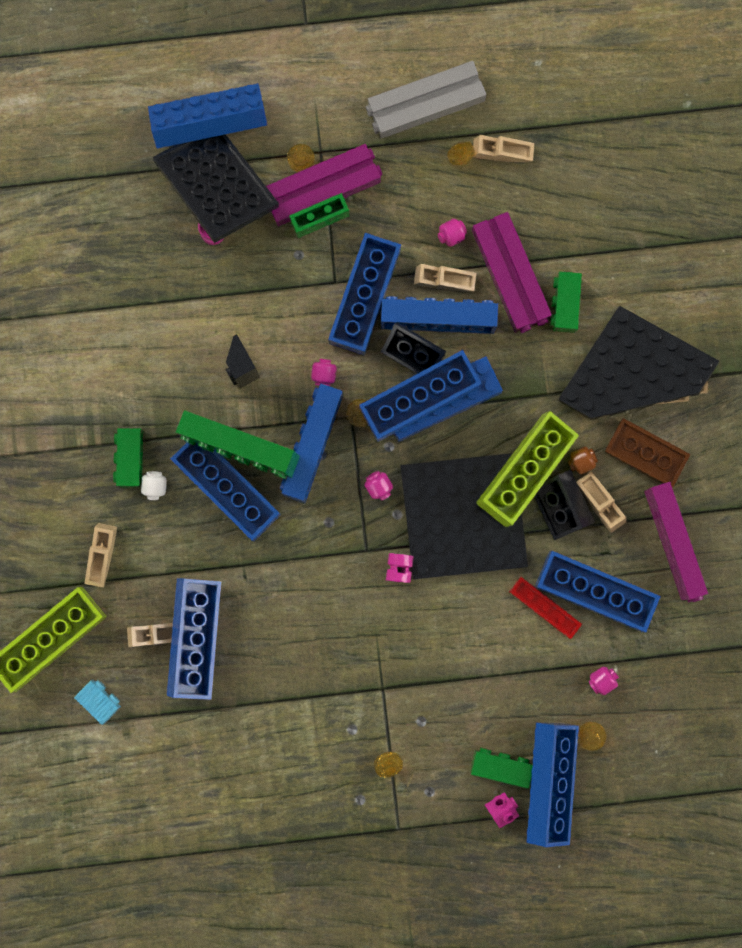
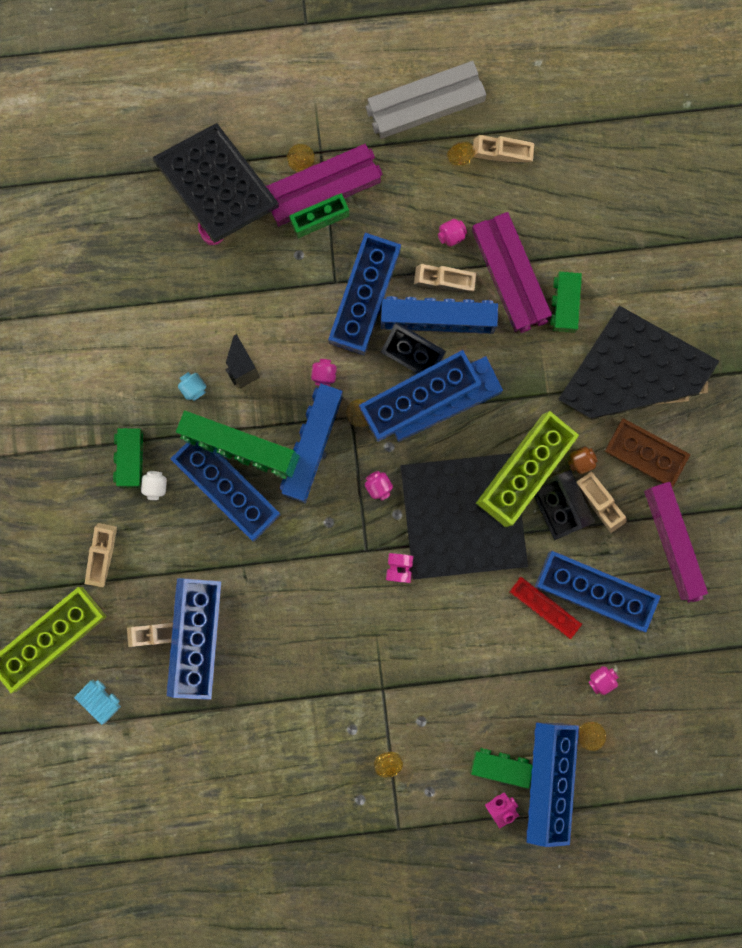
blue brick [148,83,267,149] -> none
none -> medium azure head [178,372,206,401]

